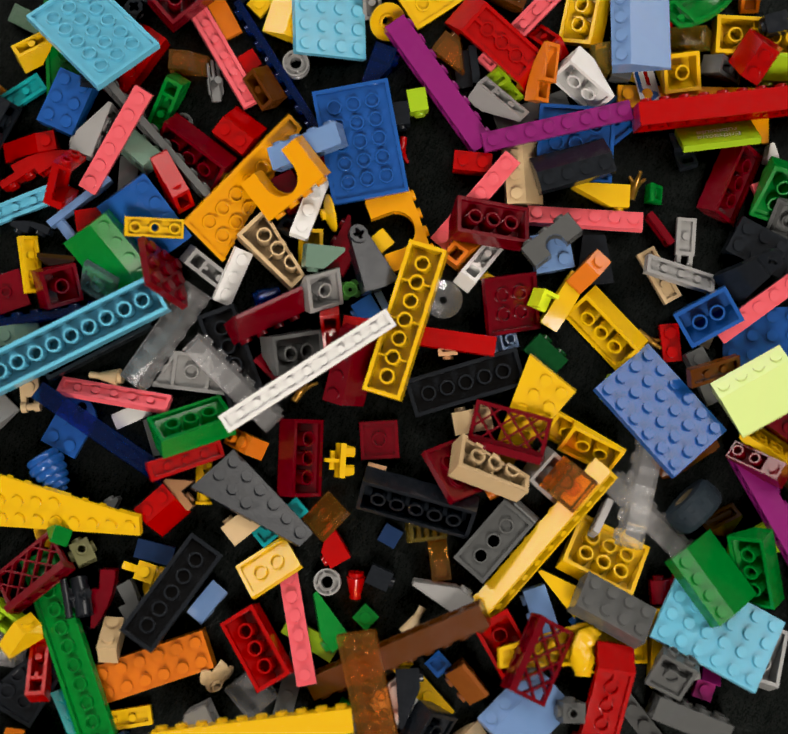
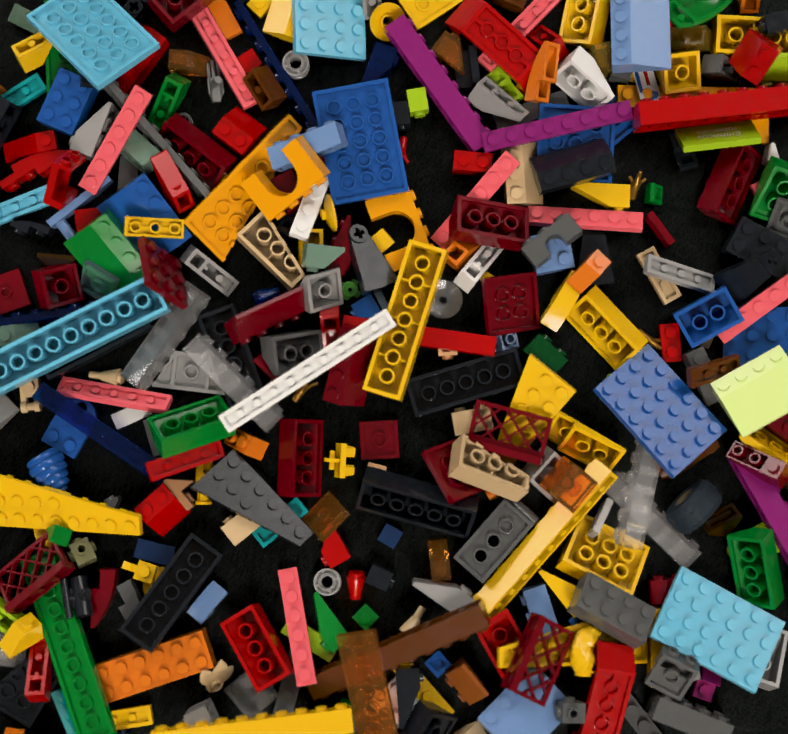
yellow plate [16,236,42,294] -> none
tan brick [96,616,125,663] -> none
white plate [211,246,253,305] -> none
yellow plate [235,537,303,600] -> none
clear yellow slope [405,523,448,543] -> none
neon yellow panel [527,287,560,313] -> none
green slope [664,529,757,628] -> none
light grey hinge [674,217,697,268] -> none

